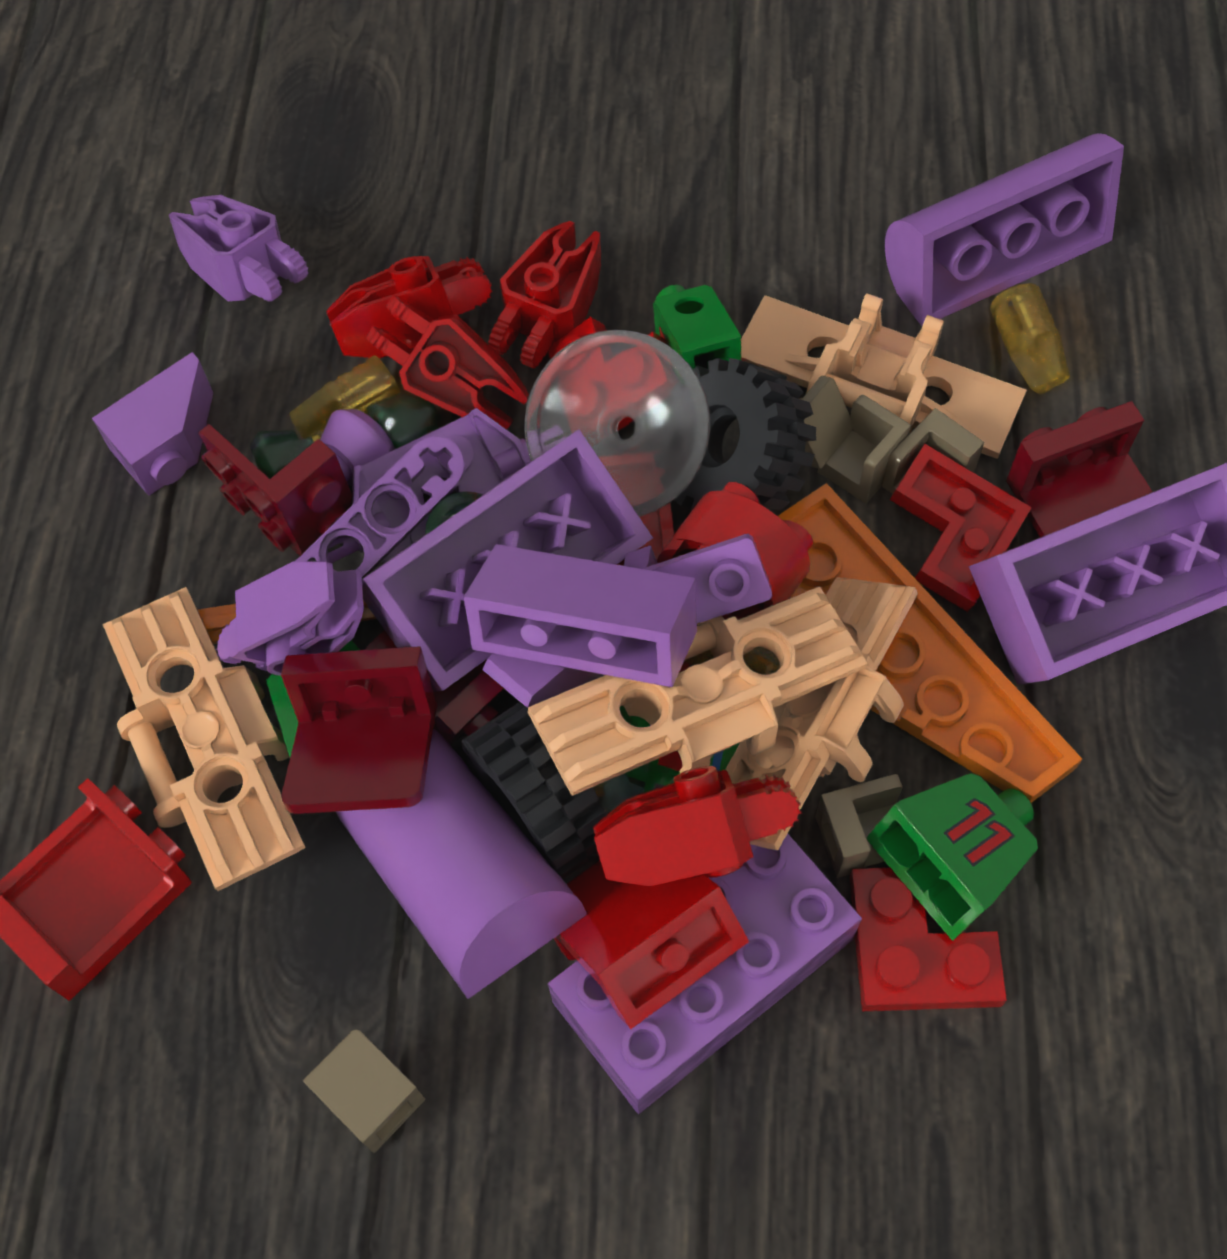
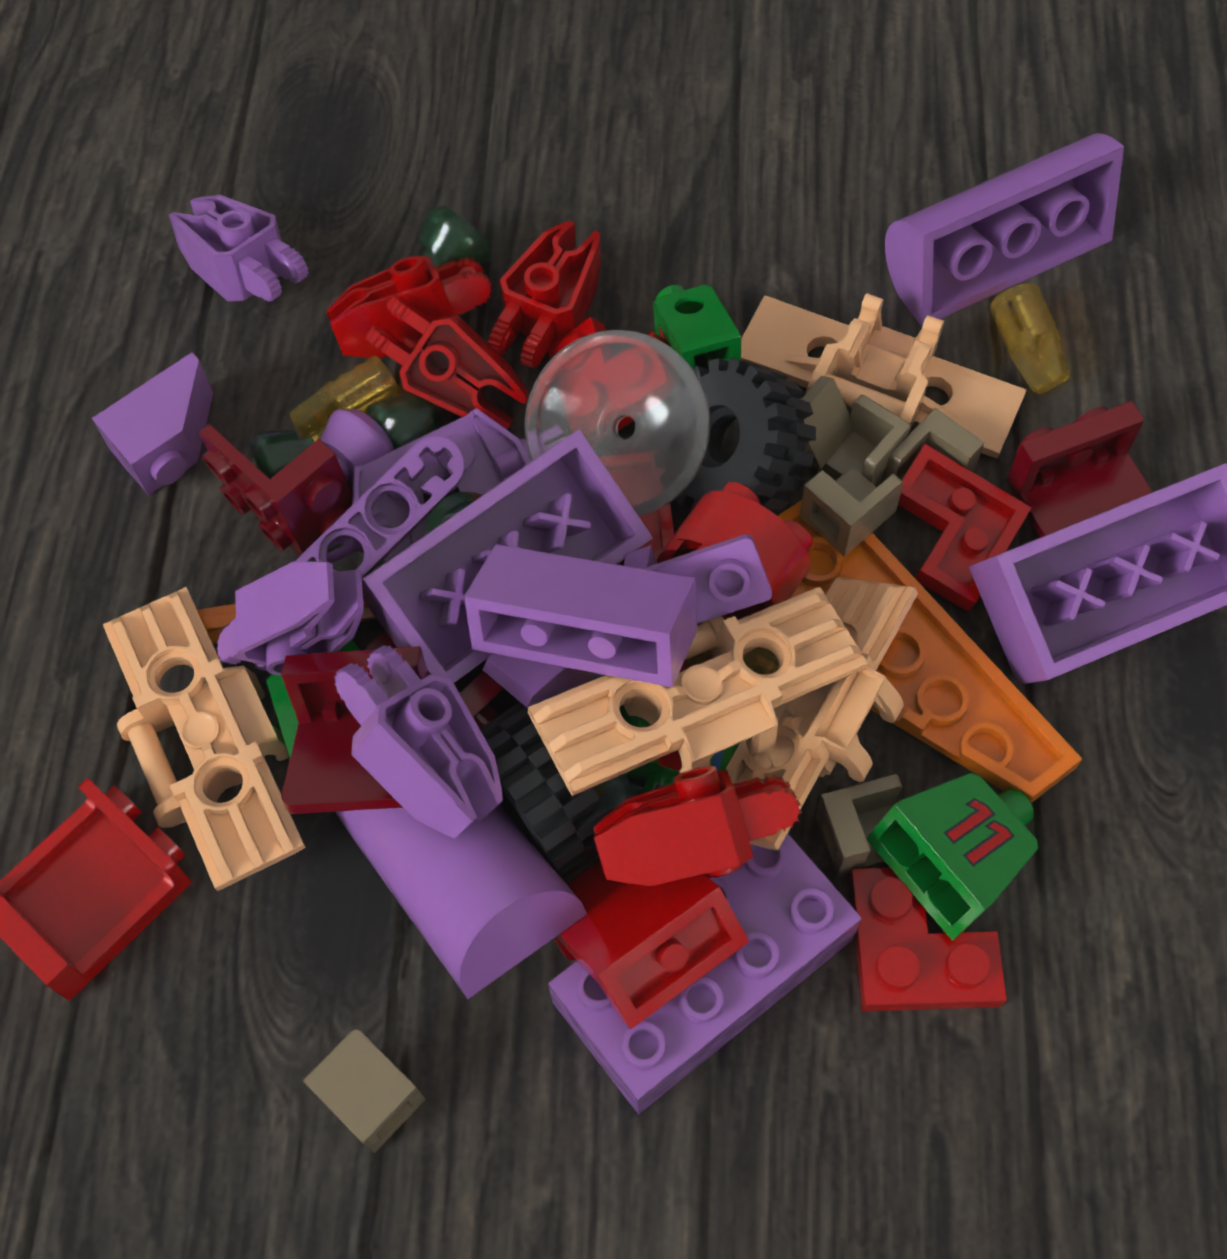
none -> medium lavender hinge [334,645,503,838]
none -> clear green cone [418,206,491,267]
none -> dark tan panel [799,469,904,556]

